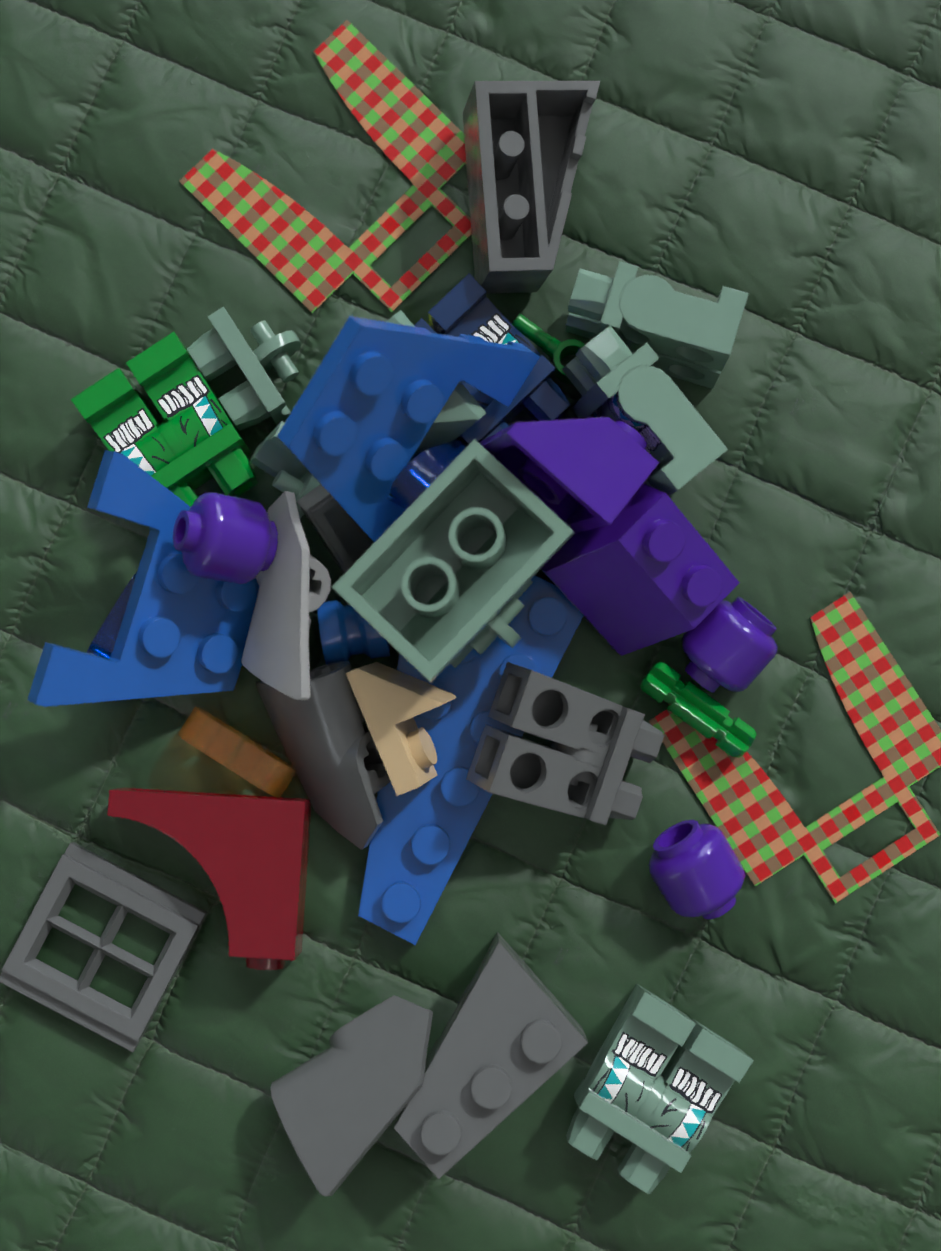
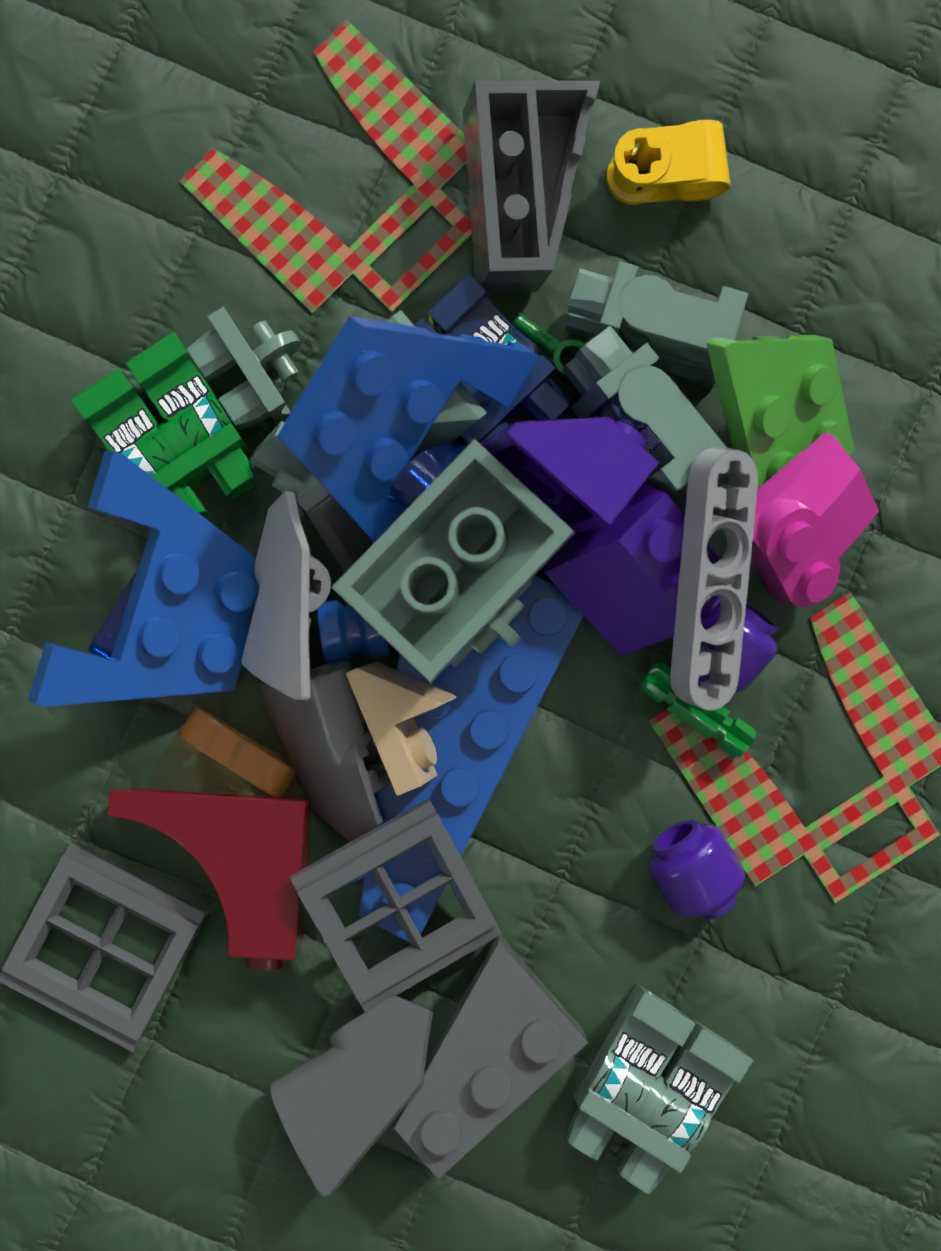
dark purple head [173,492,278,584] -> none
dark grey hips [466,662,664,825] -> none
none -> dark grey piece [289,799,502,1012]
none -> yellow piece [606,120,731,205]
none -> light grey beam [670,447,758,711]
none -> bright green wing [706,335,854,488]
none -> dark pink slope [751,432,879,607]

